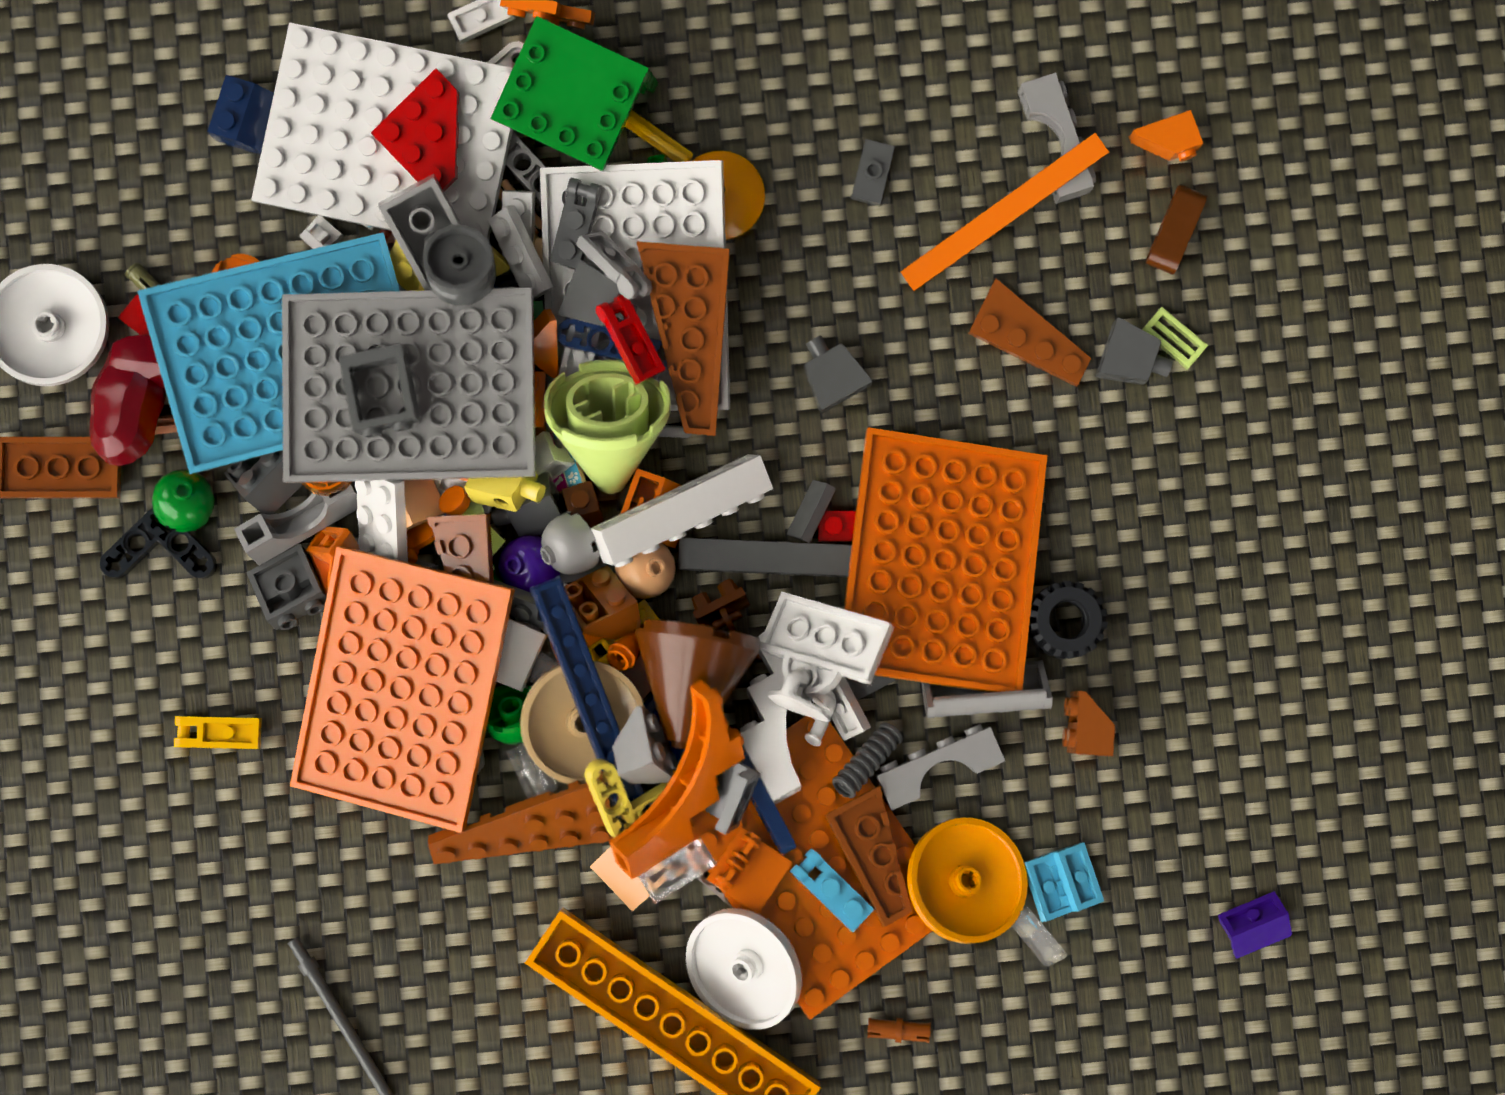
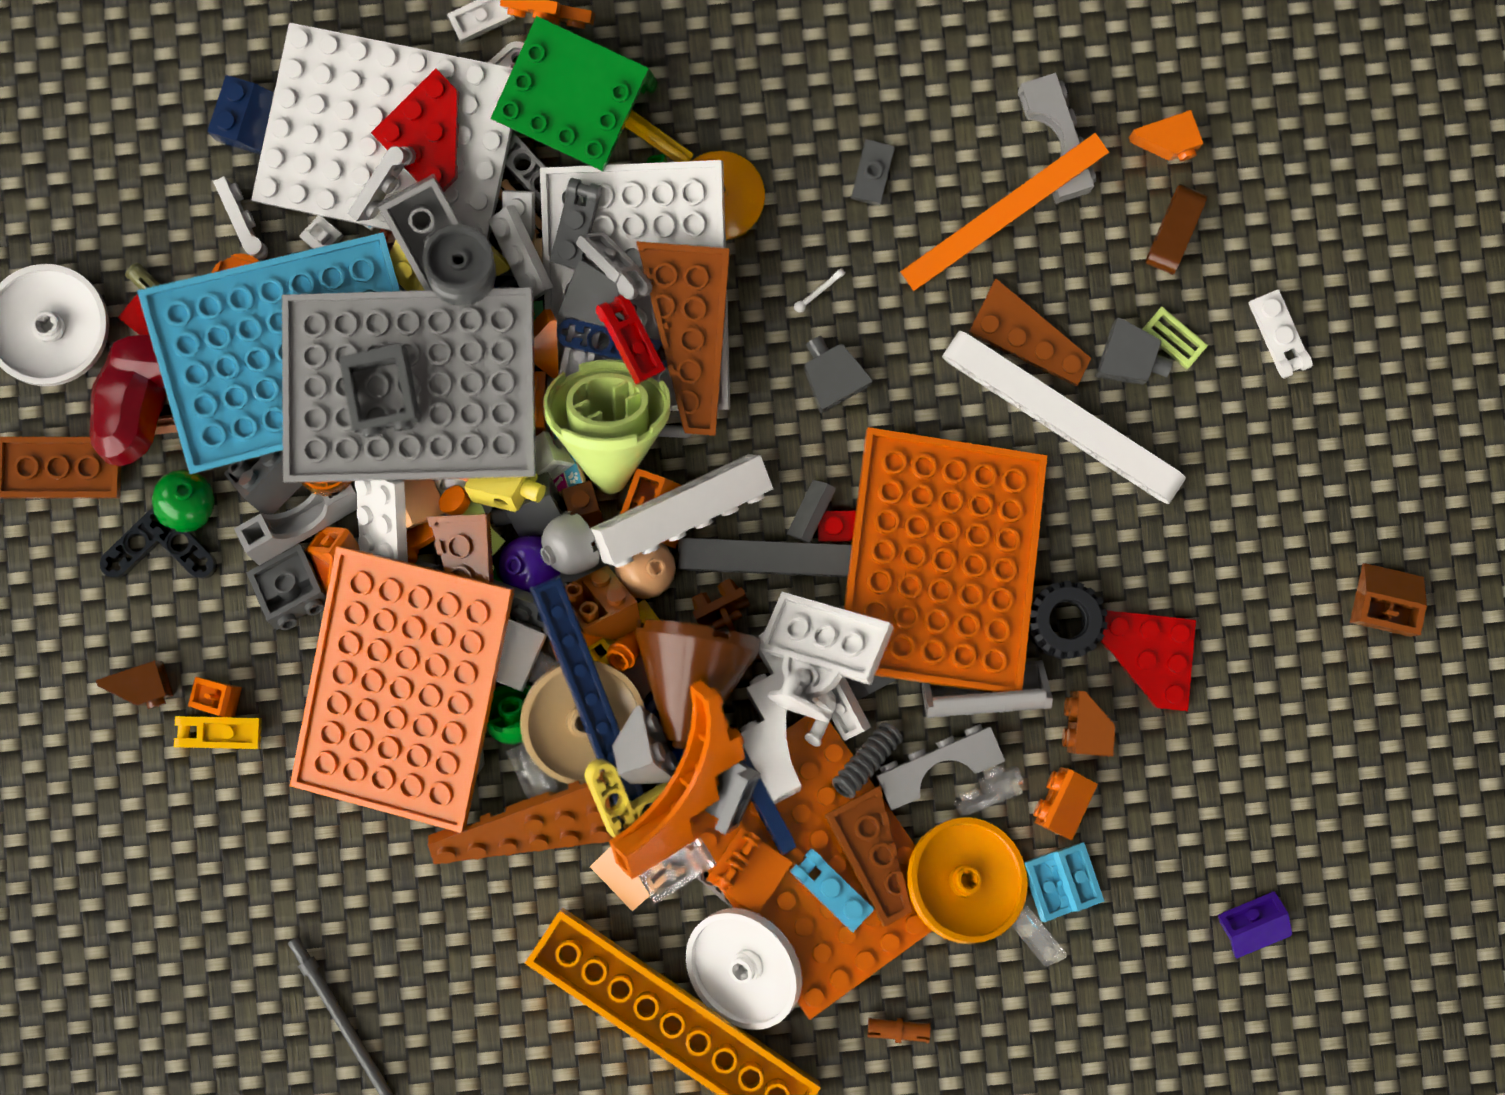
none -> reddish brown slope [96,660,174,709]
none -> orange slope [188,677,242,717]
none -> white plate [213,176,268,261]
none -> light grey plate [347,146,416,221]
none -> white hinge [794,268,846,313]
none -> white beam [942,331,1186,504]
none -> clear plate [954,765,1024,816]
none -> orange slope [1033,767,1098,840]
none -> red plate [1101,610,1196,711]
none -> white plate [1248,289,1313,378]
none -> dark orange slope [1350,563,1427,637]

